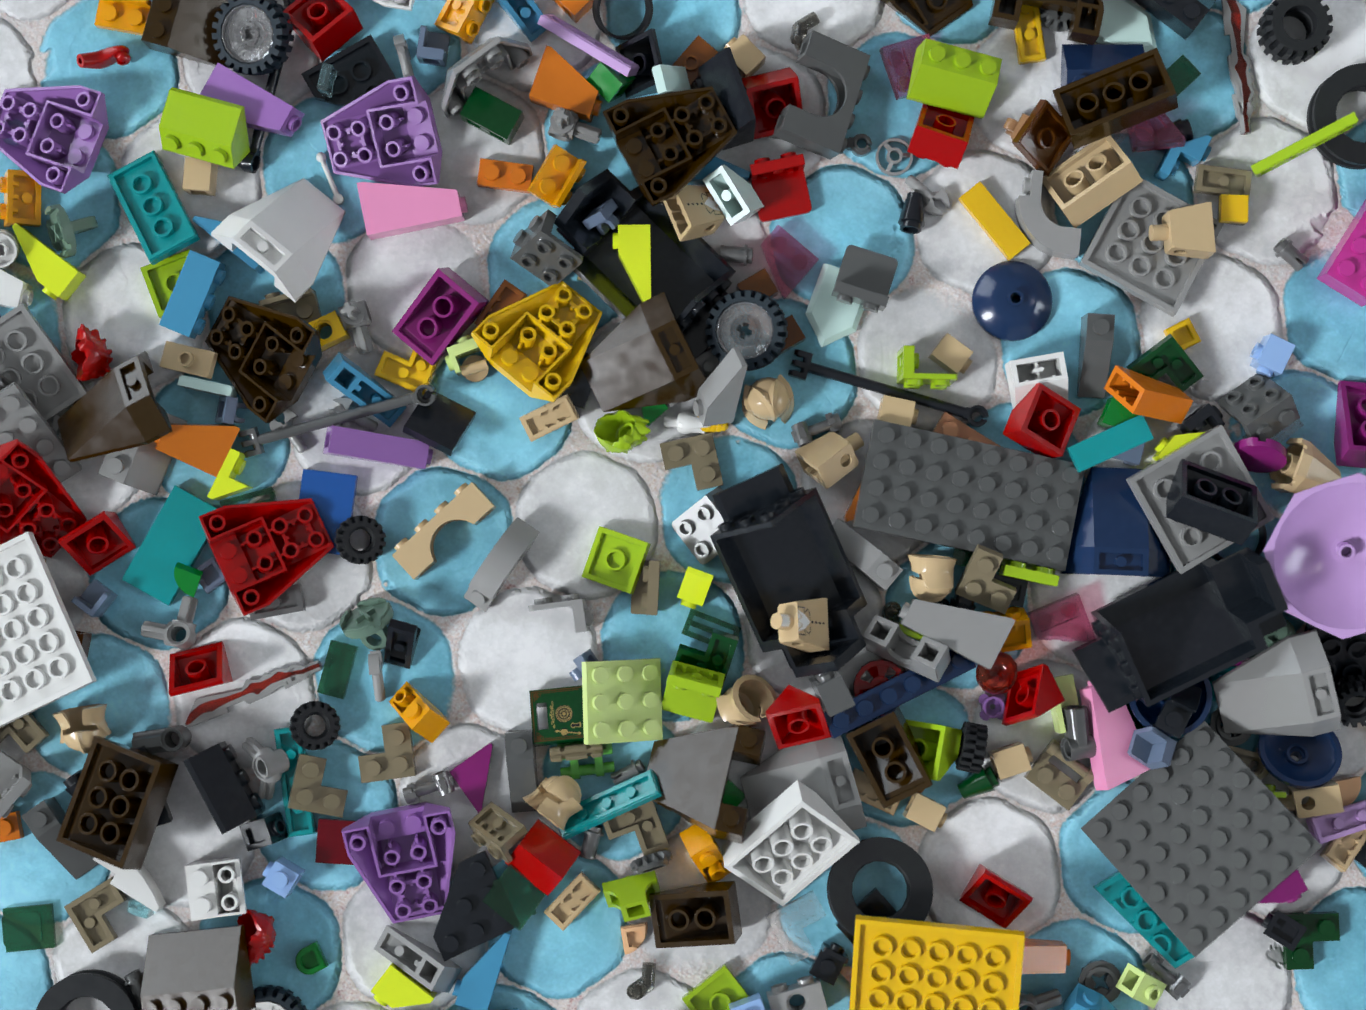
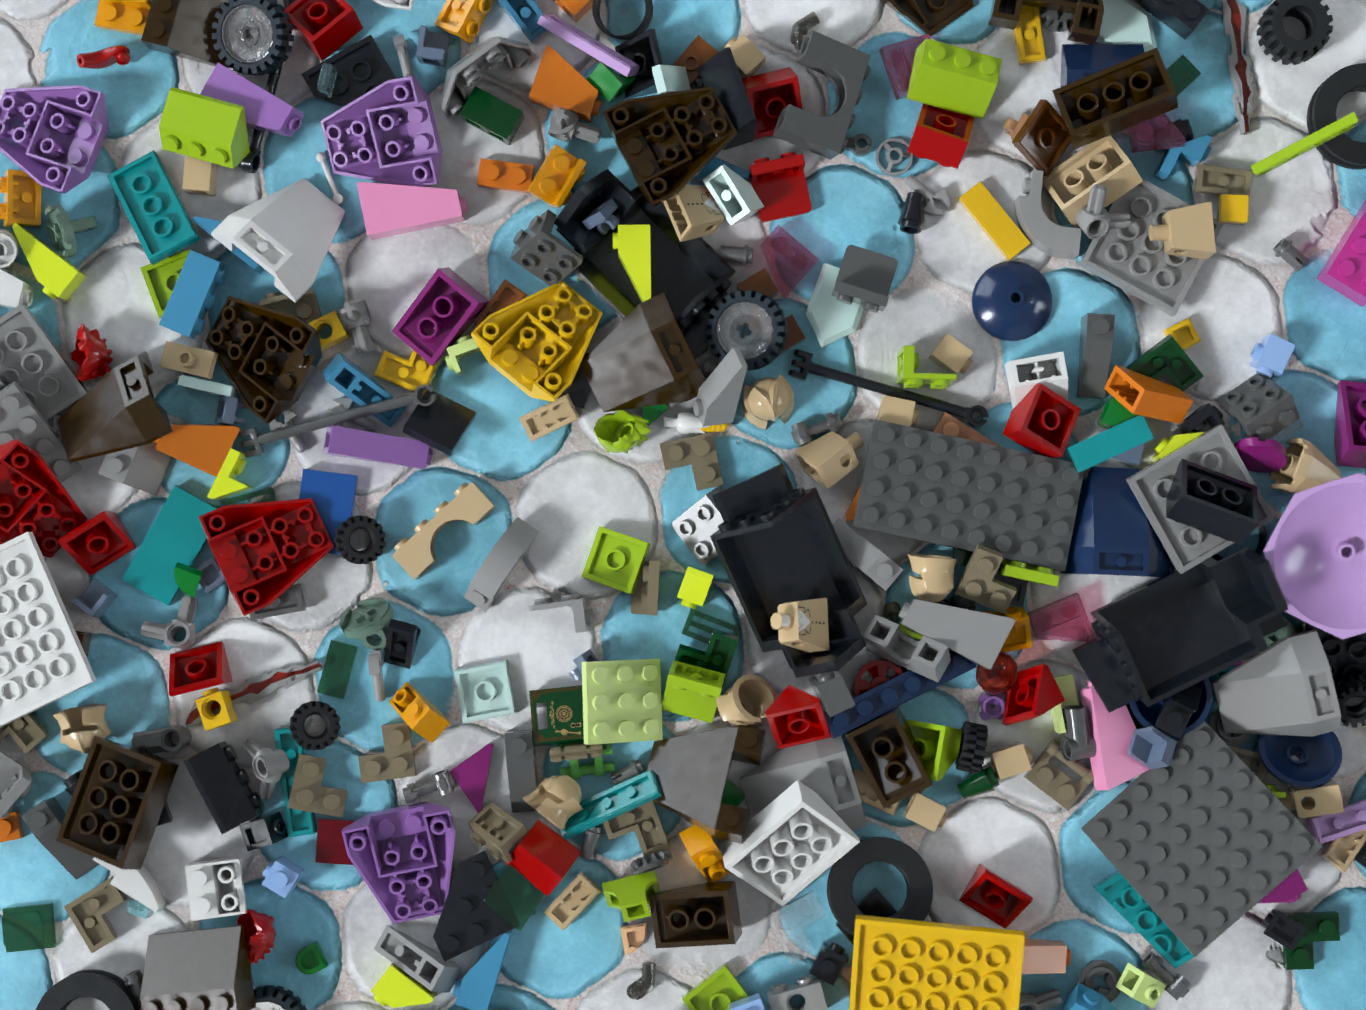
tan plate [460,355,489,382] -> none
light nougat tile [1334,776,1361,806] -> none
none -> yellow brick [195,687,238,731]
none -> light aqua tile [453,660,517,723]
none -> light grey axle [1075,184,1131,239]

